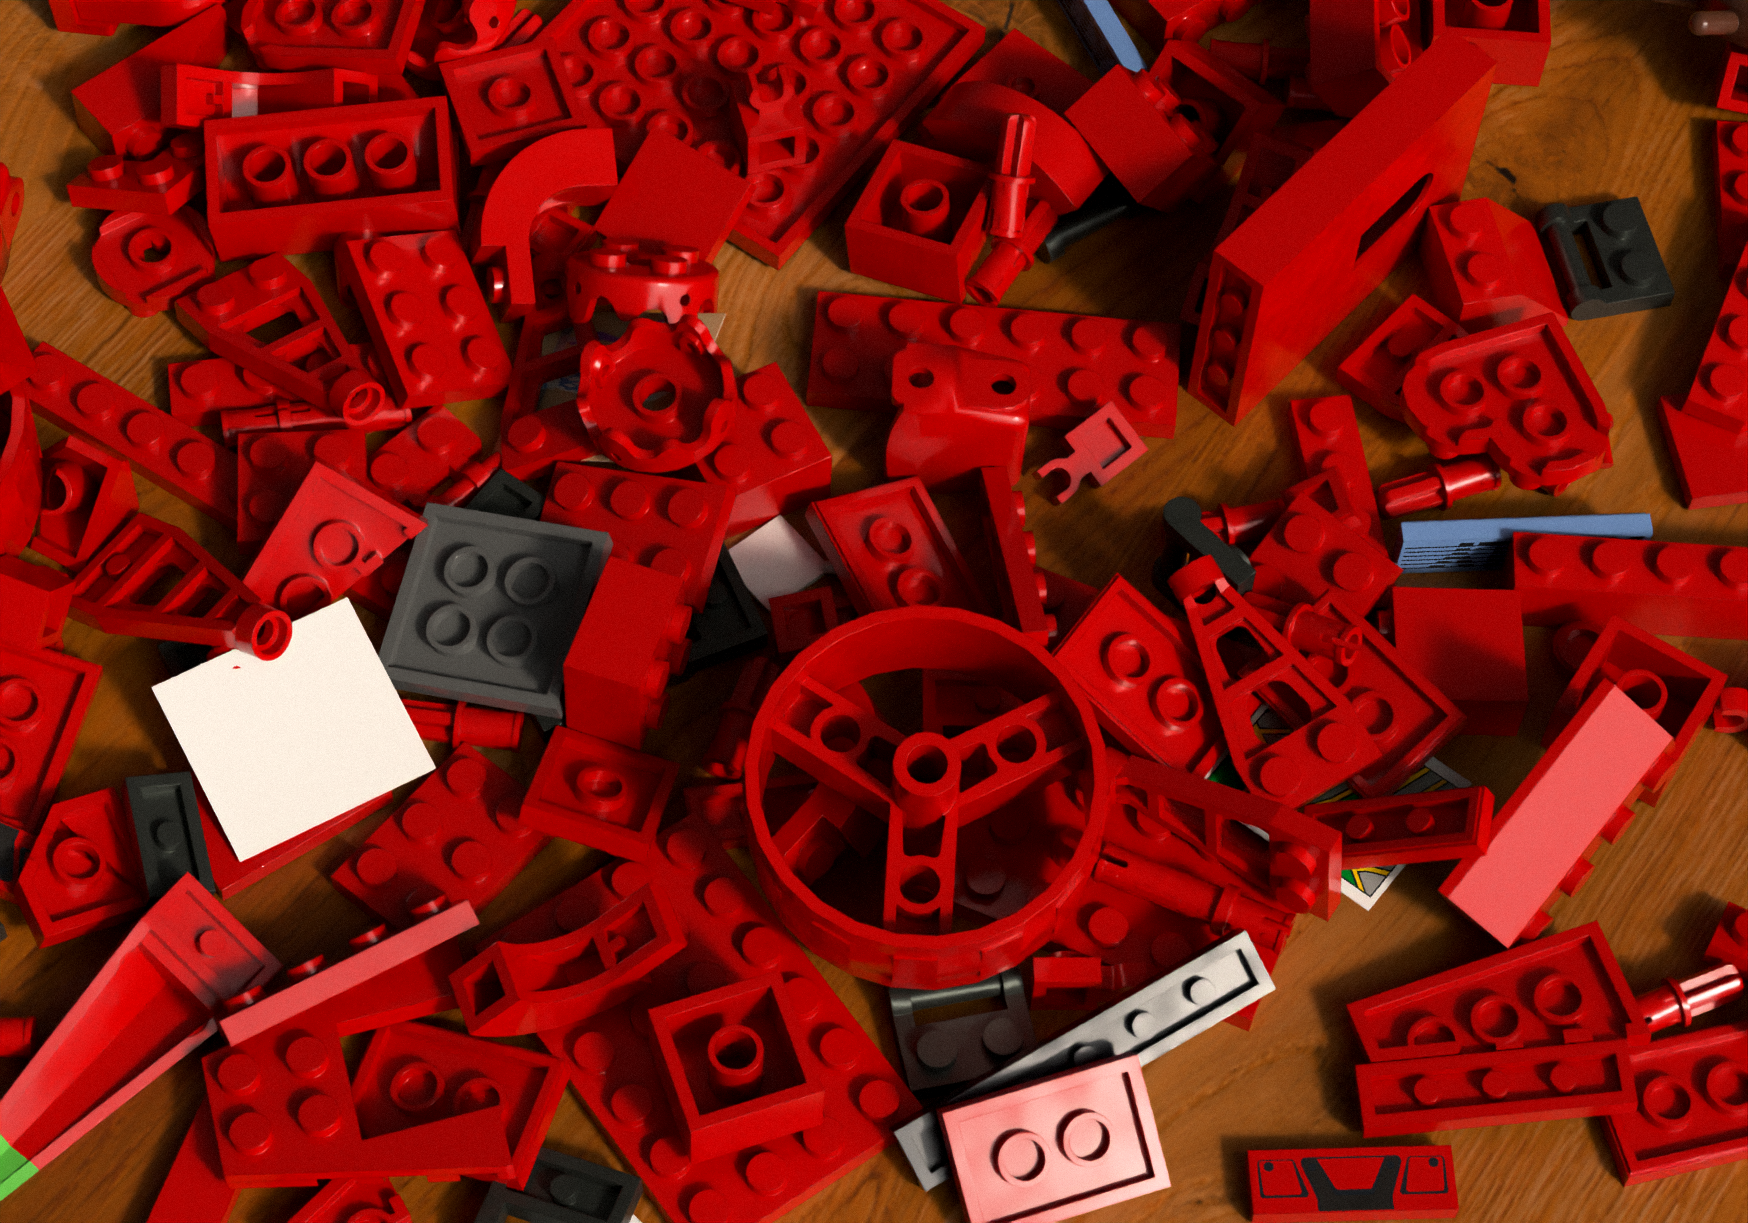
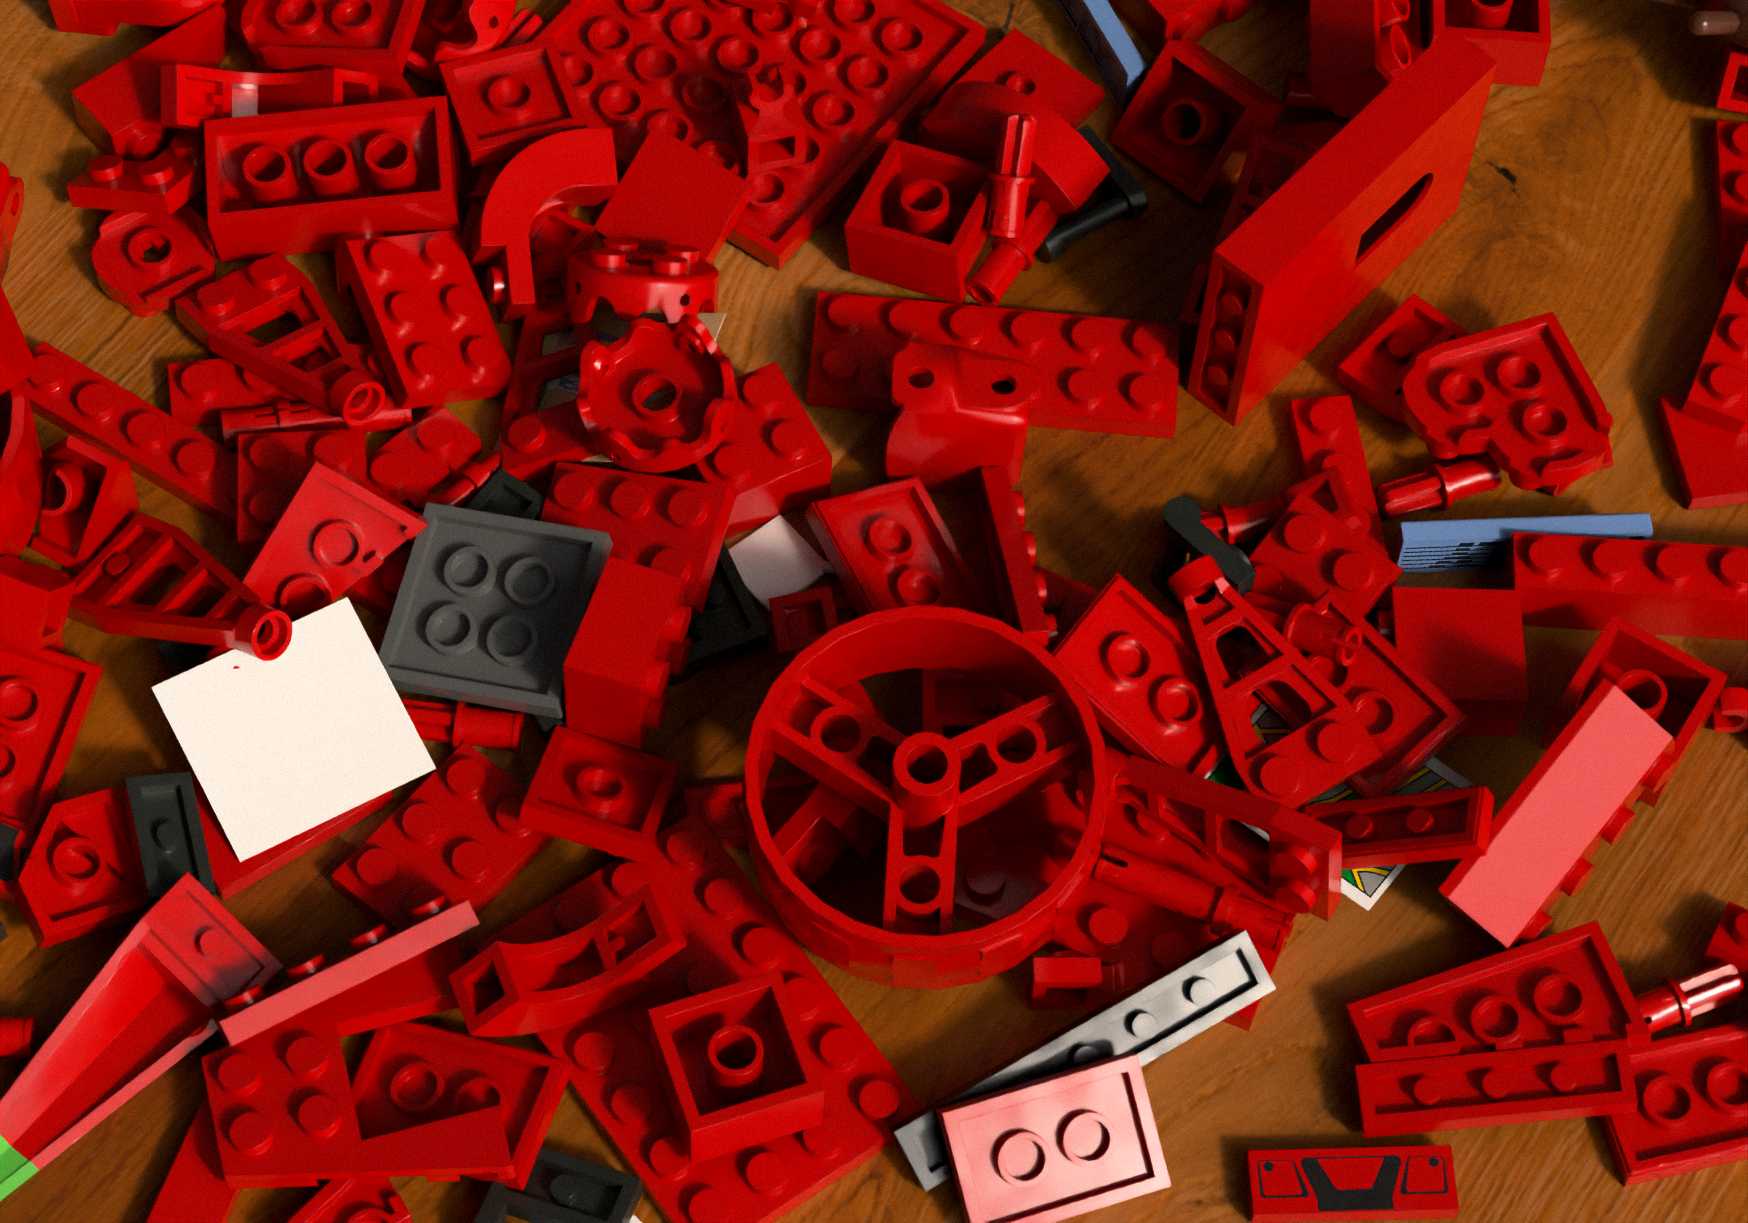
red axle [701,656,782,781] -> none
pearl dark grey plate [884,964,1037,1100] -> none
red plate [1032,400,1149,506] -> none
red brick [1064,64,1224,214] -> none
red axle [1209,38,1310,86] -> none
red slope [1417,197,1569,335] -> none
pearl dark grey plate [1535,196,1675,321] -> none
red tile [1550,620,1604,680] -> none

